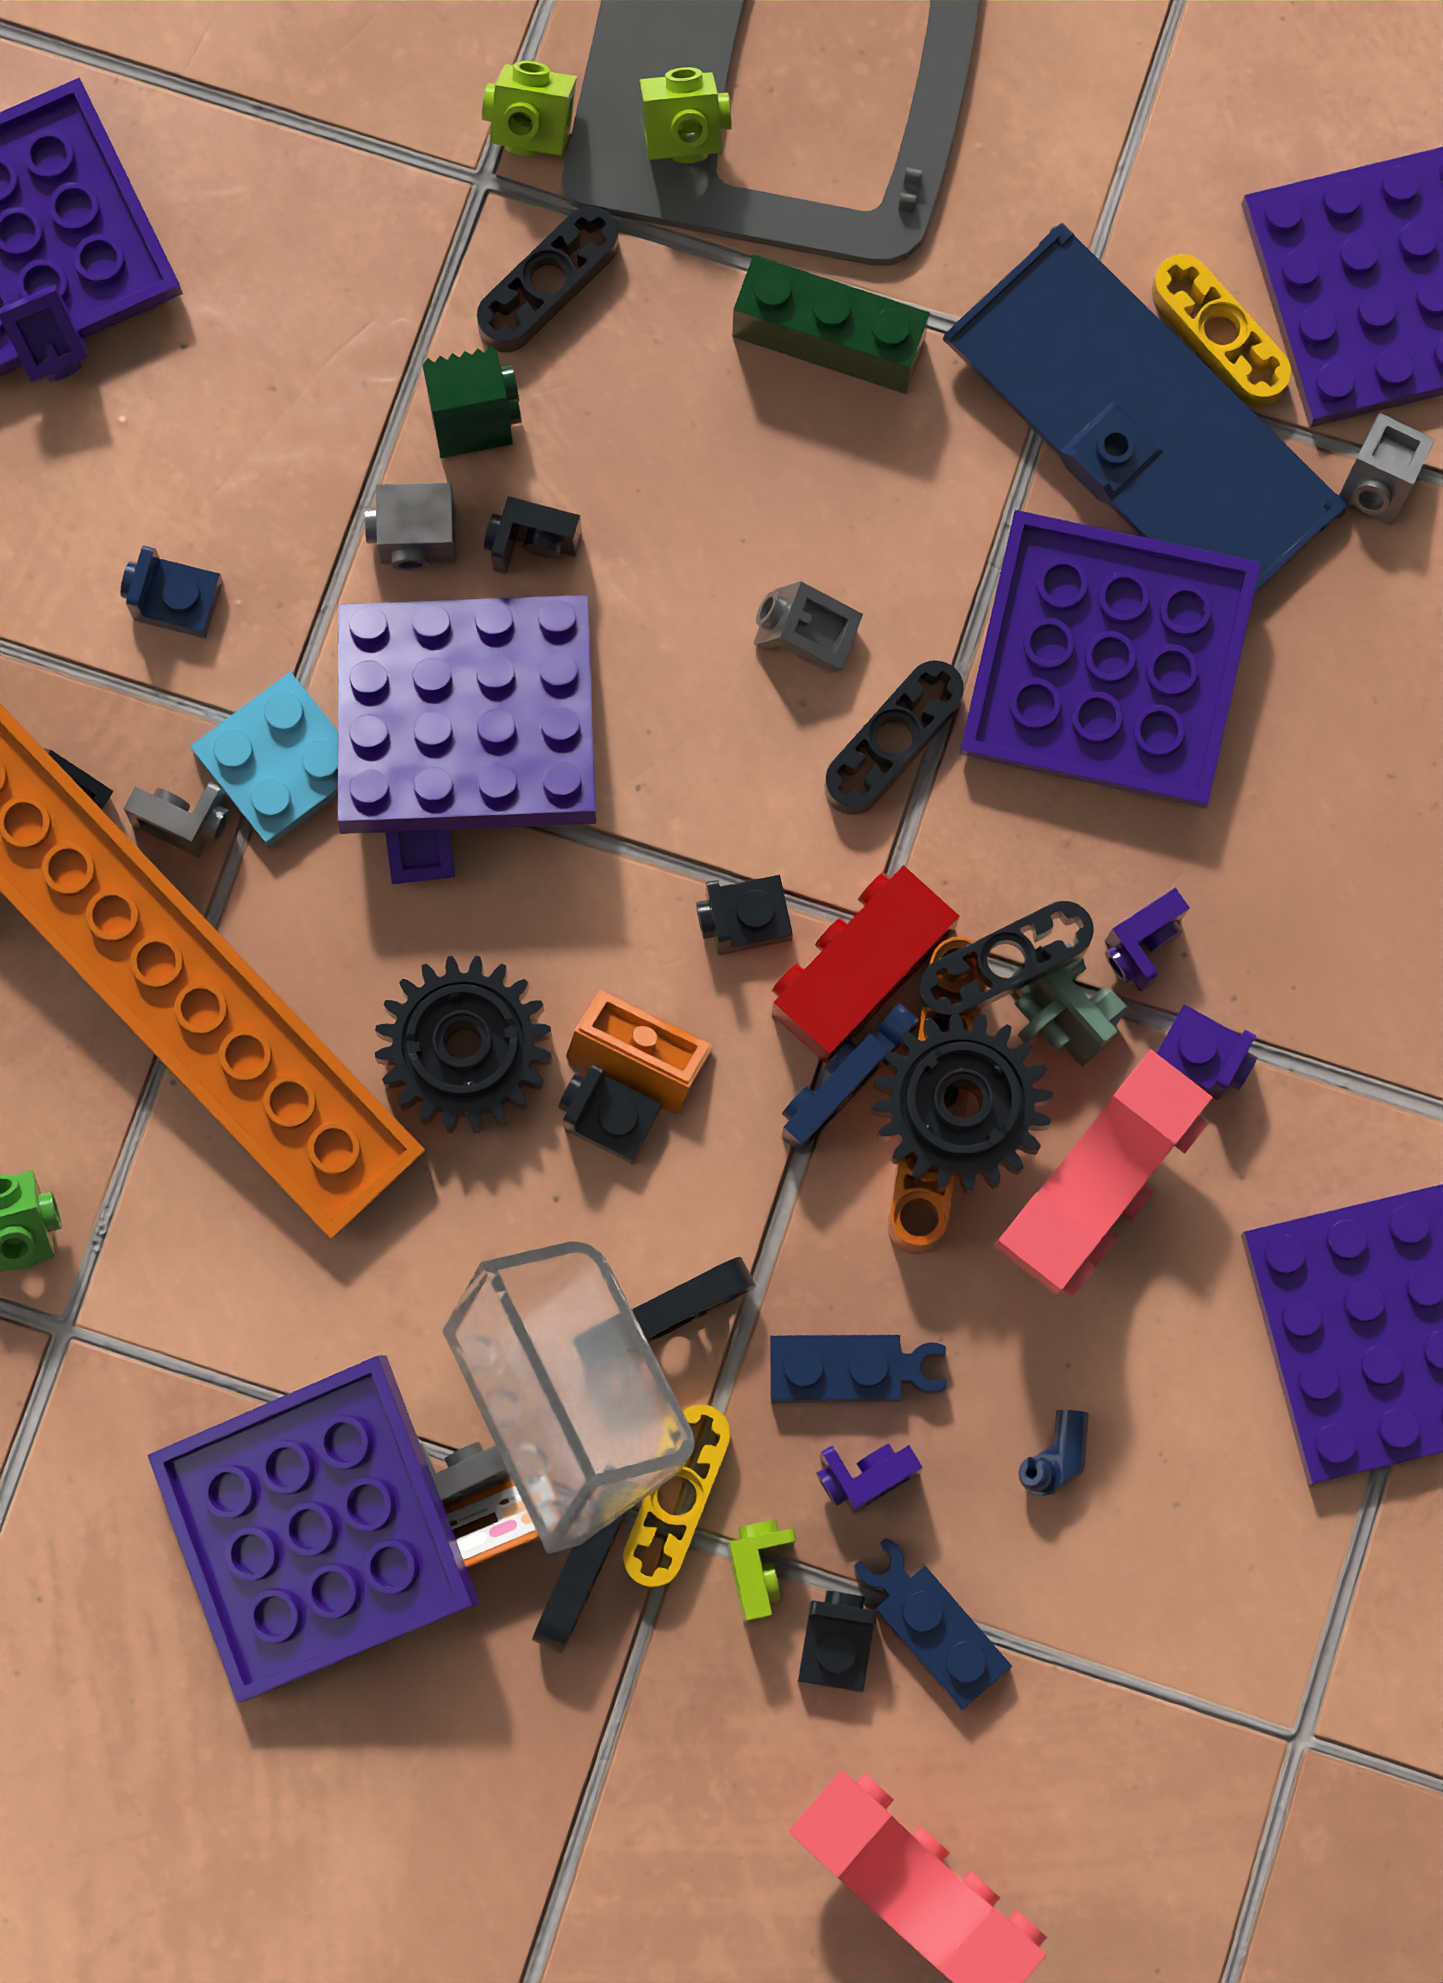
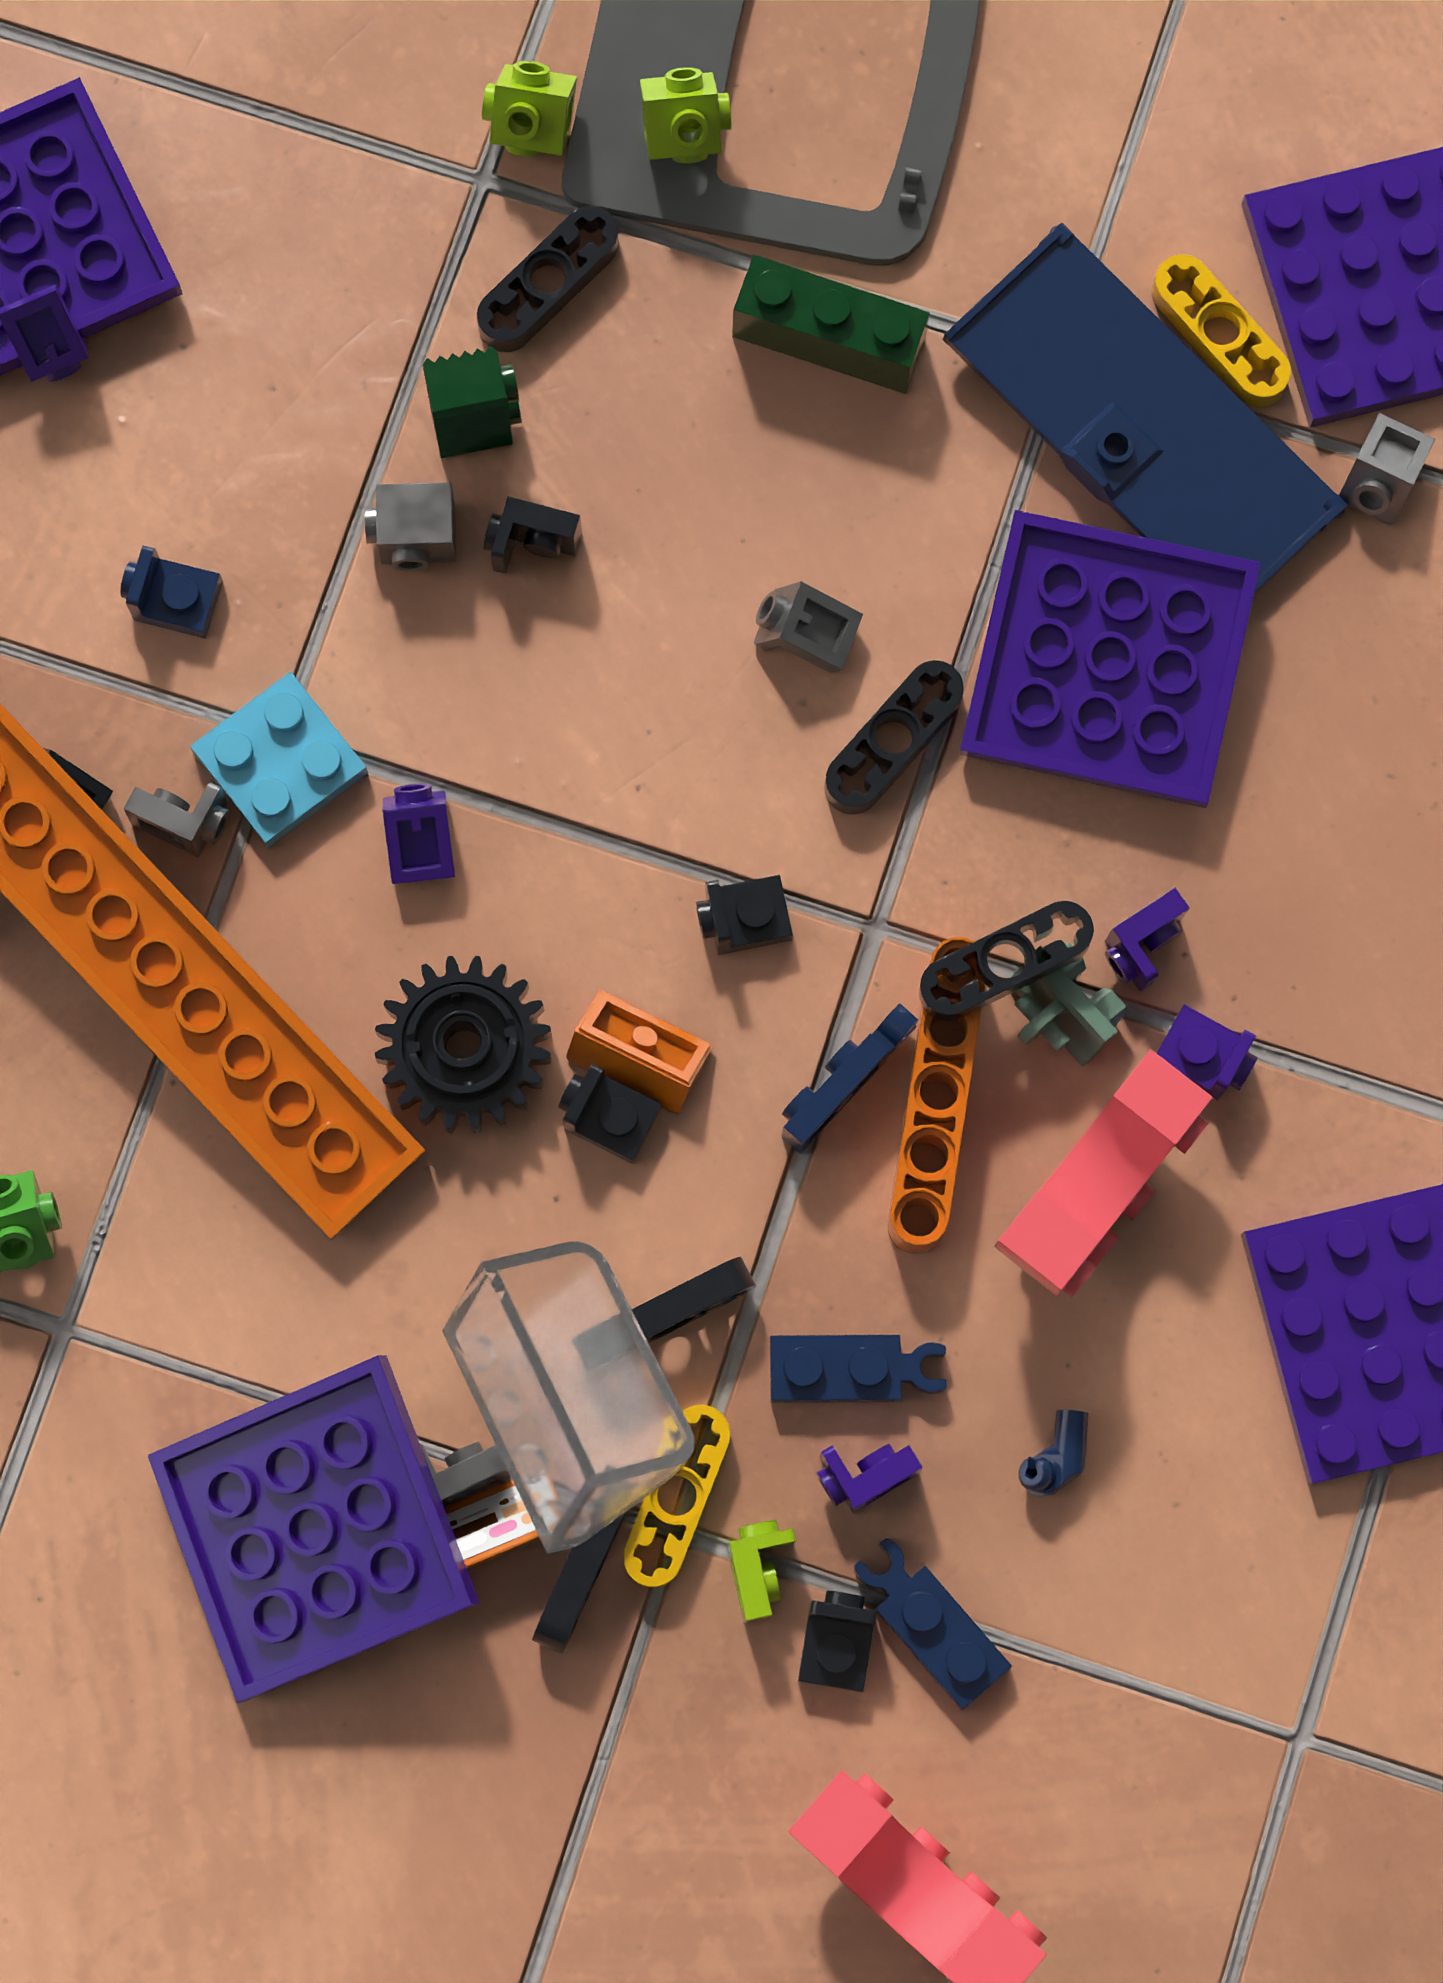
plate [338,595,596,834] -> none
red brick [772,865,960,1065] -> none
black gear [871,1012,1053,1195] -> none

